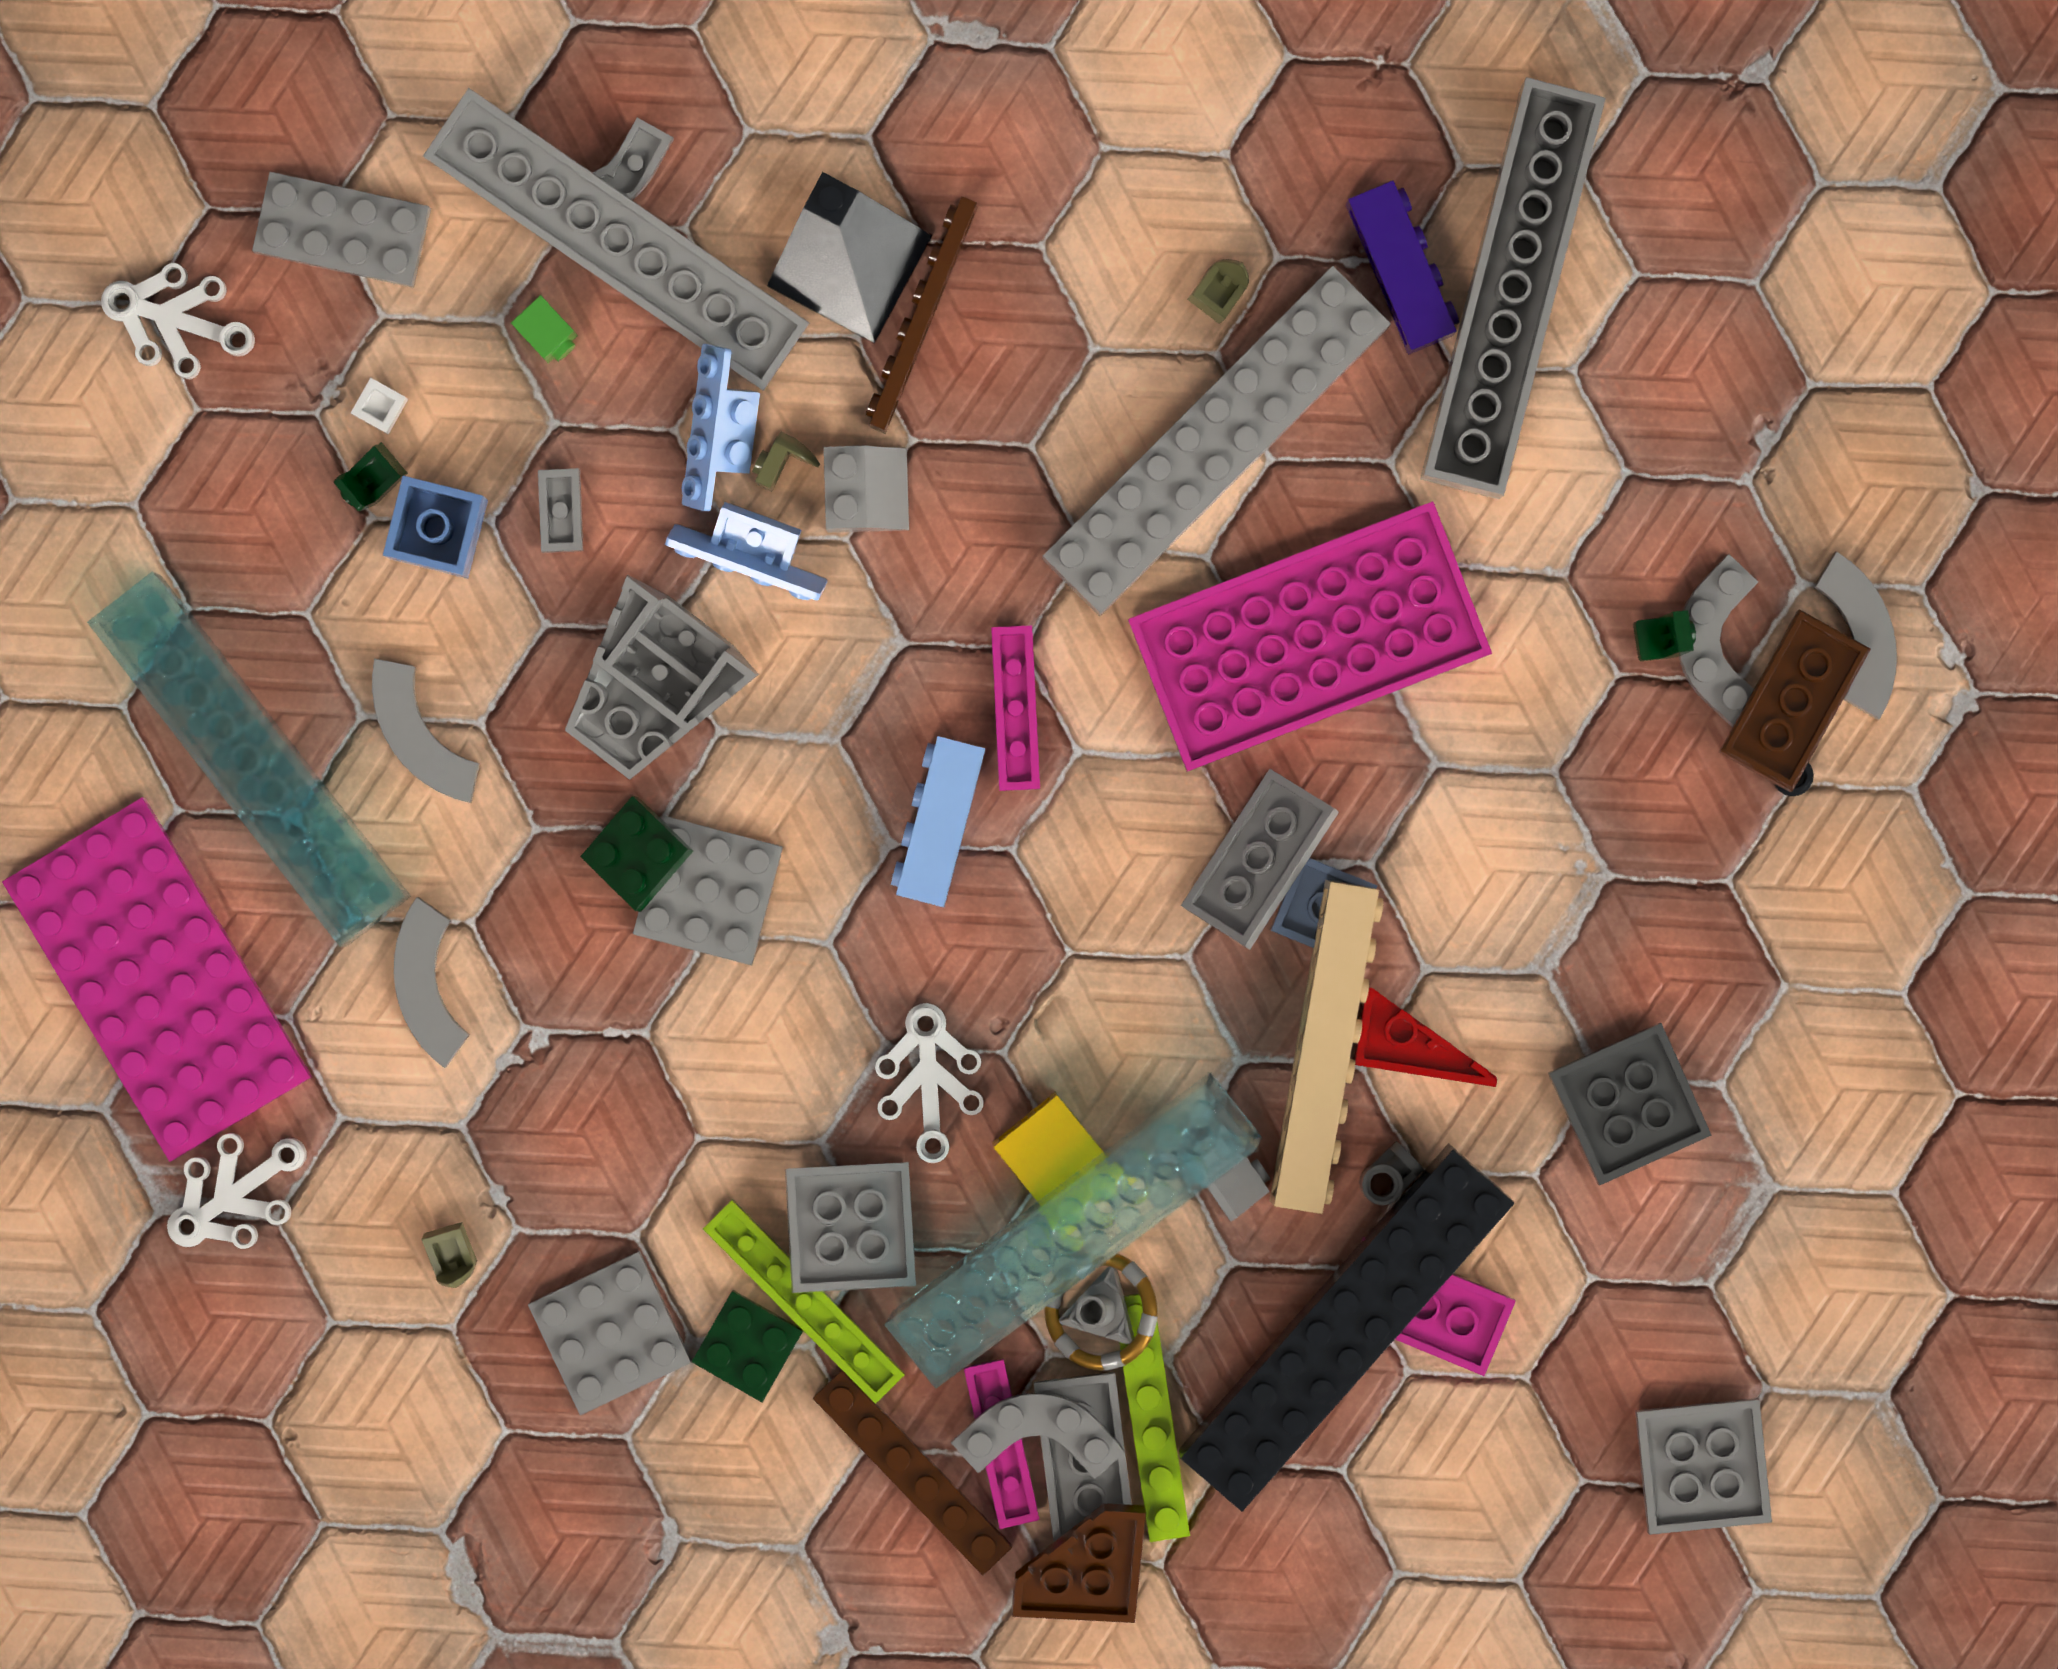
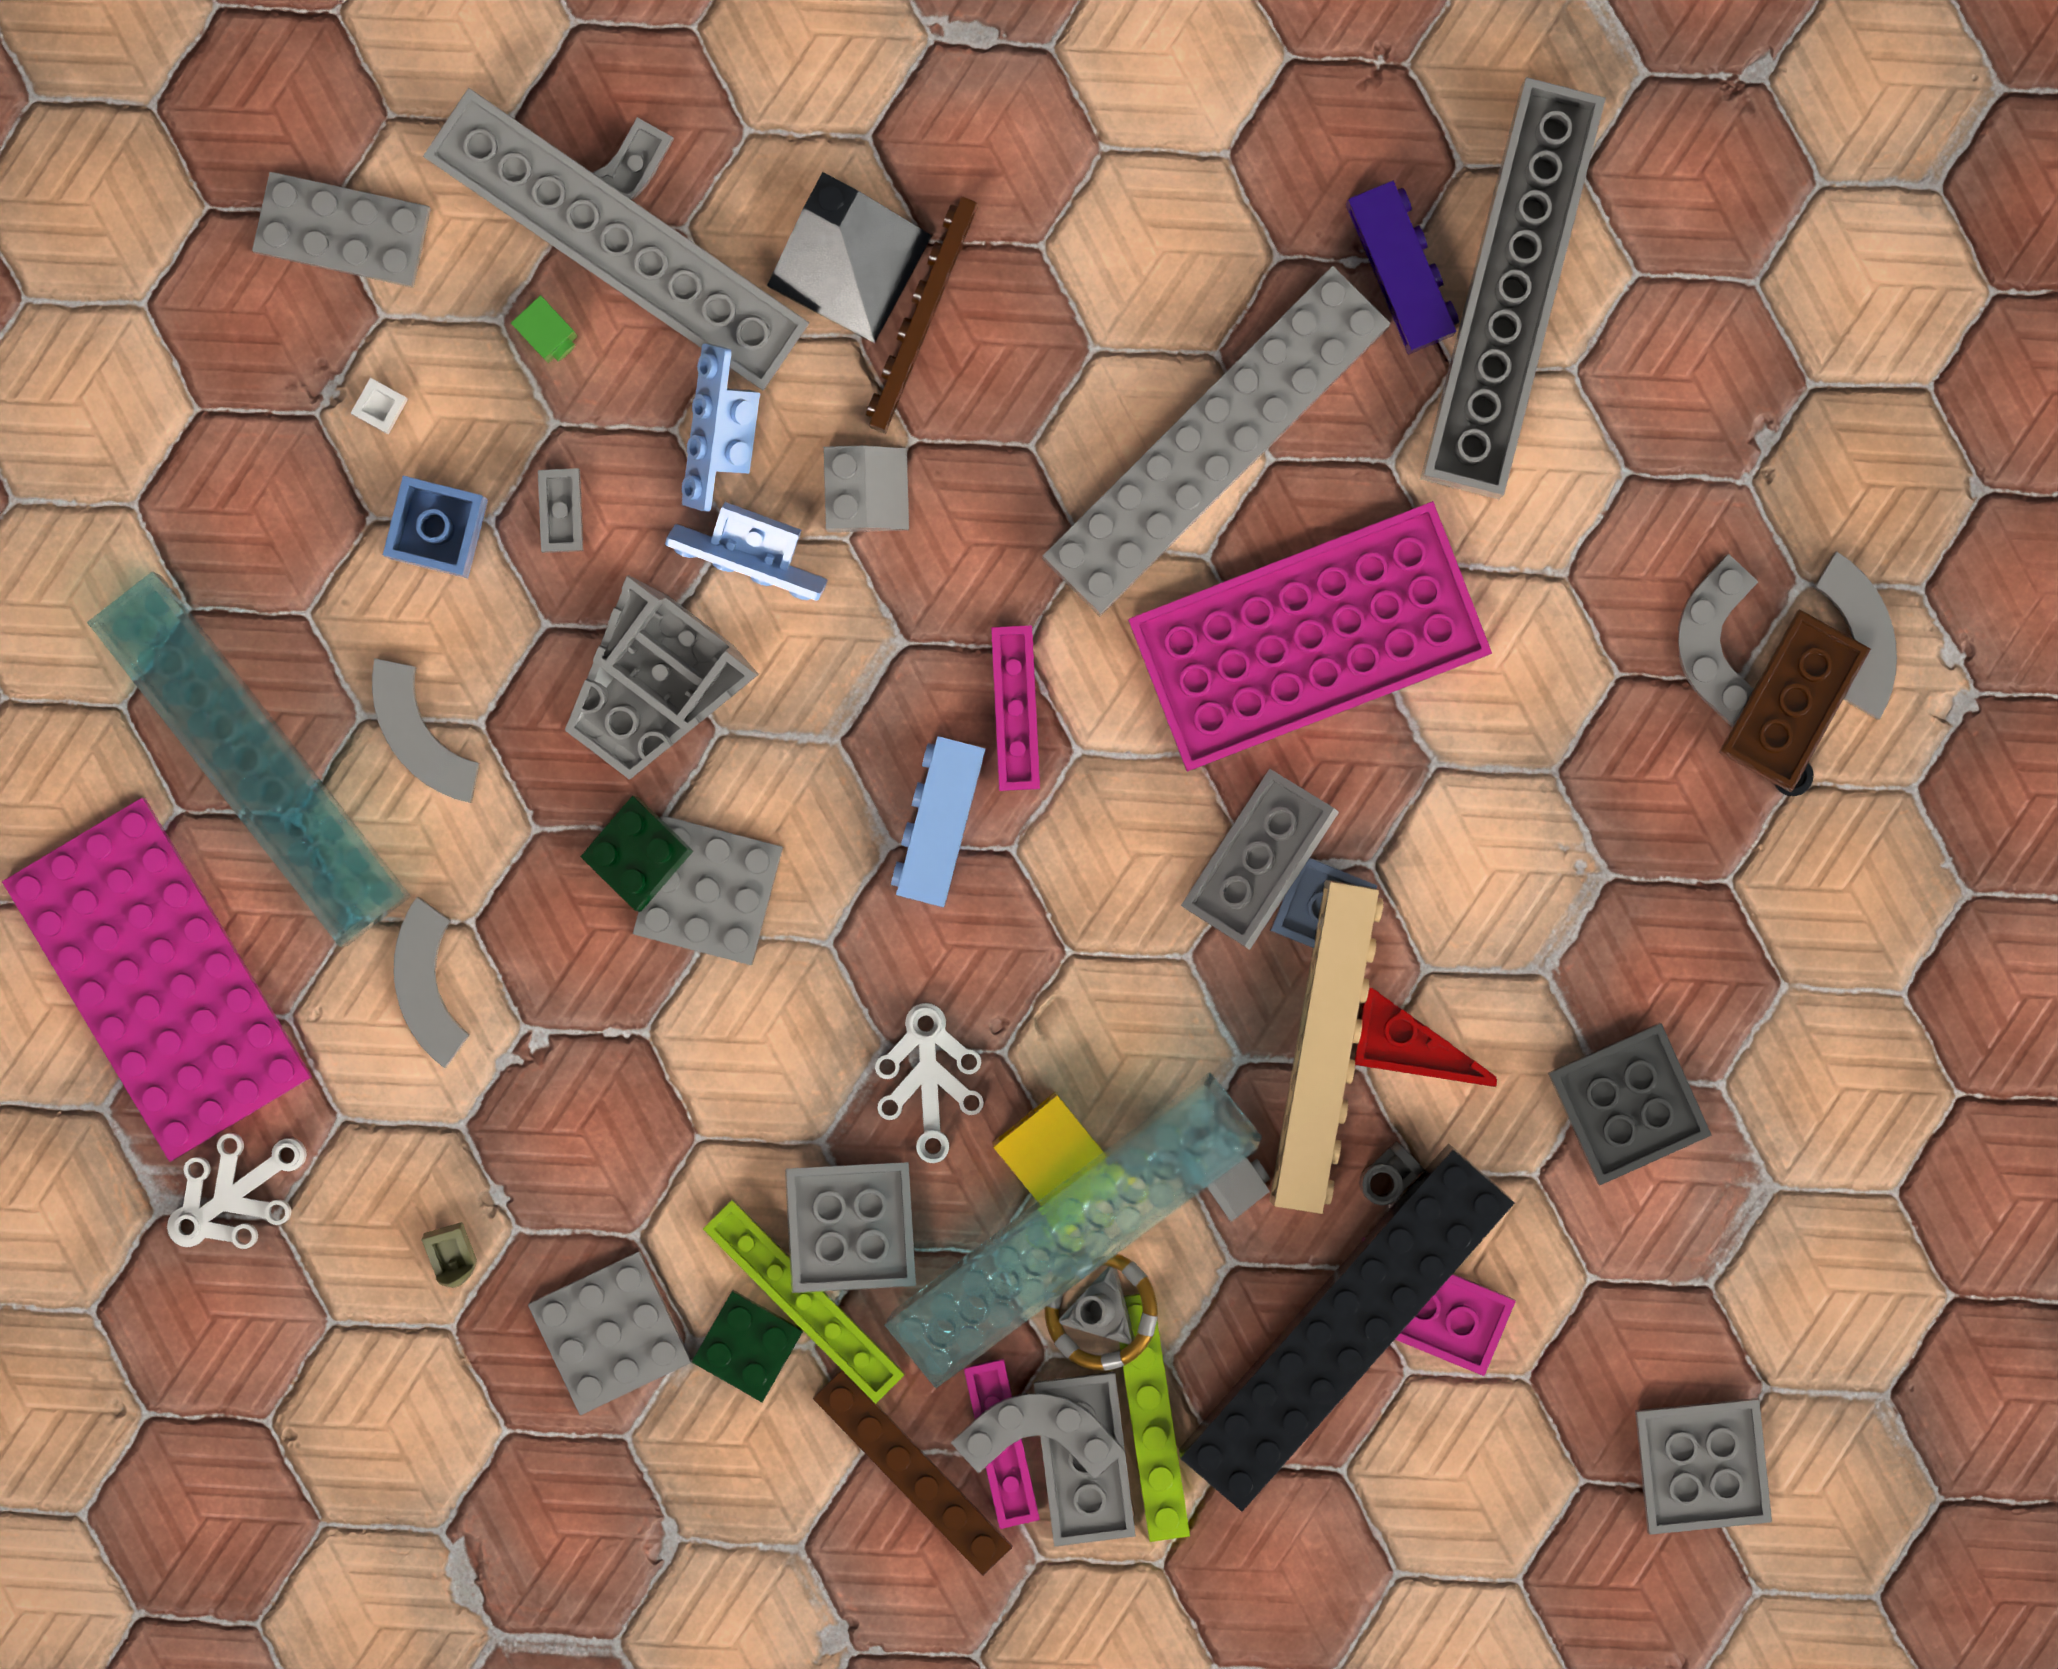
white plant [101,263,255,379] -> none
dark green bracket [333,442,408,512] -> none
olive plate [752,432,820,492] -> none
reddish brown plate [1012,1503,1146,1623] -> none
olive plate [1187,259,1249,324] -> none
dark green bracket [1633,610,1696,662] -> none

